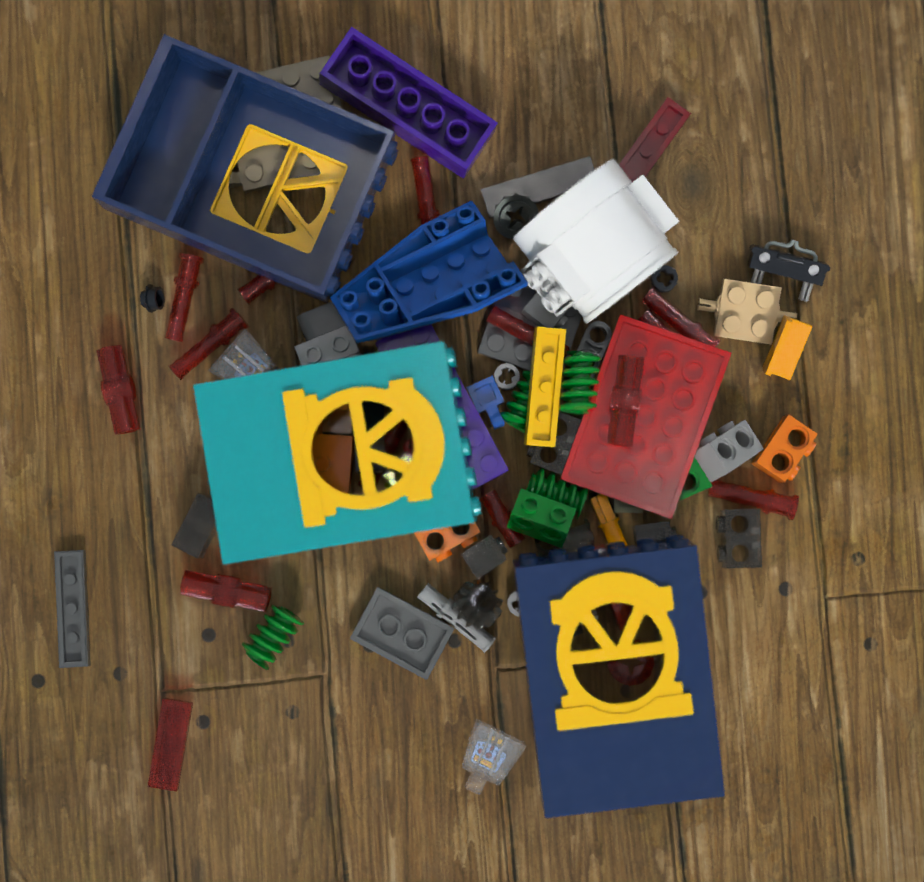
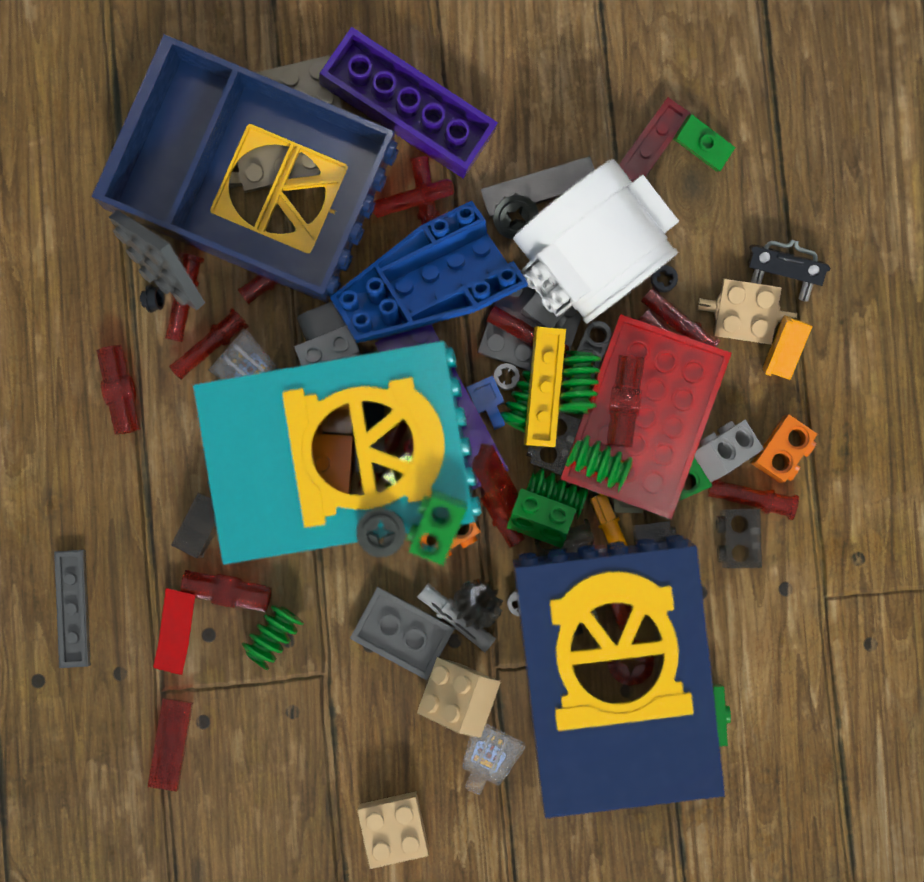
clear smoke brick [461,535,508,579] -> none
none -> dark grey plate [109,210,205,310]
none -> red sticker [153,588,195,675]
none -> pearl dark grey gear [356,507,406,557]
none -> tan brick [357,791,429,869]
none -> clear red axle [373,179,455,218]
none -> green brick [406,489,468,566]
none -> tan brick [417,657,501,738]
none -> clear red plate [472,444,519,519]
none -> green piece [565,435,633,492]
none -> green plate [673,114,736,172]
none -> green plate [713,684,731,747]

